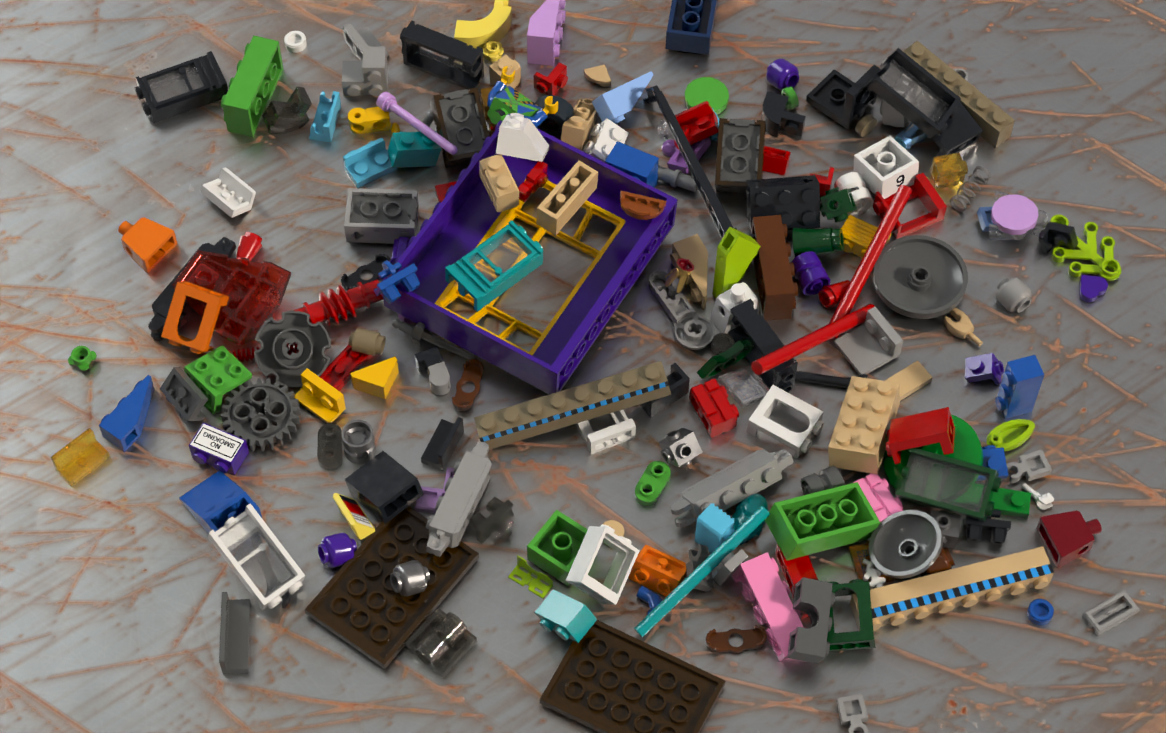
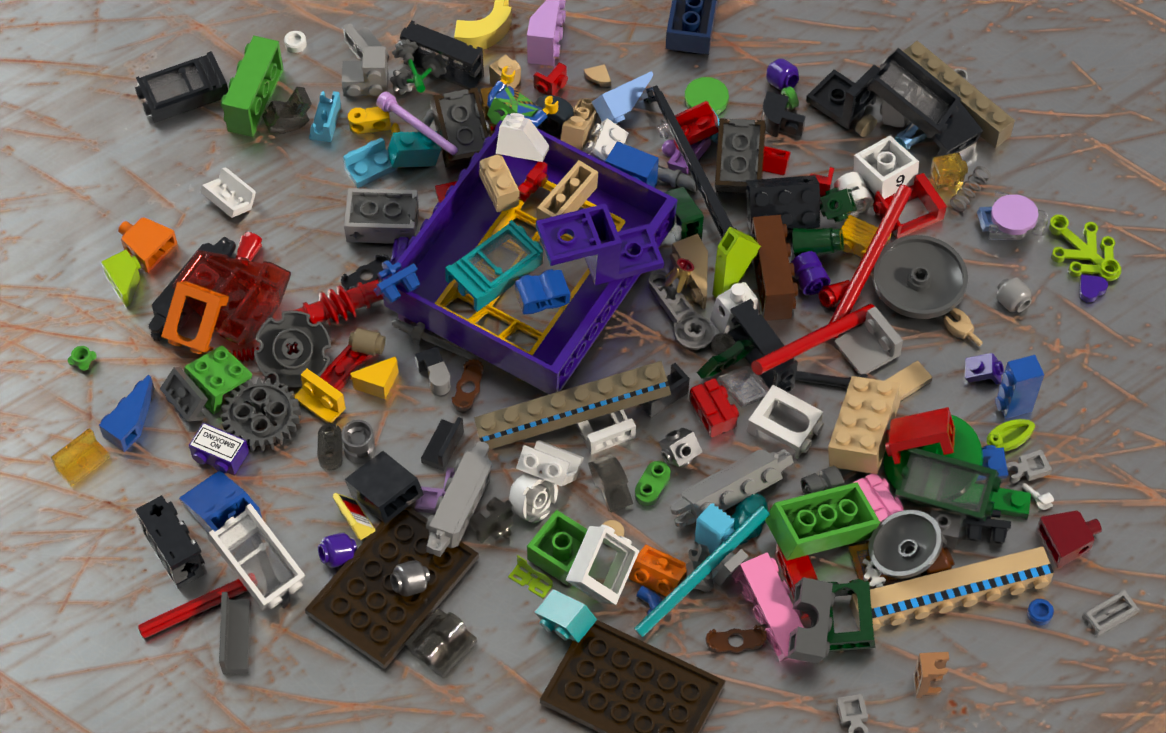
light yellow plate [483,41,504,61] -> none
dark orange plate [620,191,667,220] -> none
black bracket [1039,221,1078,253] -> none
none -> lime slope [101,249,141,308]
none -> black piece [135,495,205,589]
none -> red axle [138,573,258,638]
none -> dark grey plant [390,39,447,95]
none -> white cylinder [509,473,558,523]
none -> blue brick [514,269,571,314]
none -> white panel [516,440,584,486]
none -> dark purple bracket [536,203,664,285]
none -> clear smoke brick [588,454,634,513]
none -> dark green slope [664,187,704,241]
none -> medium nougat hinge [913,652,949,698]

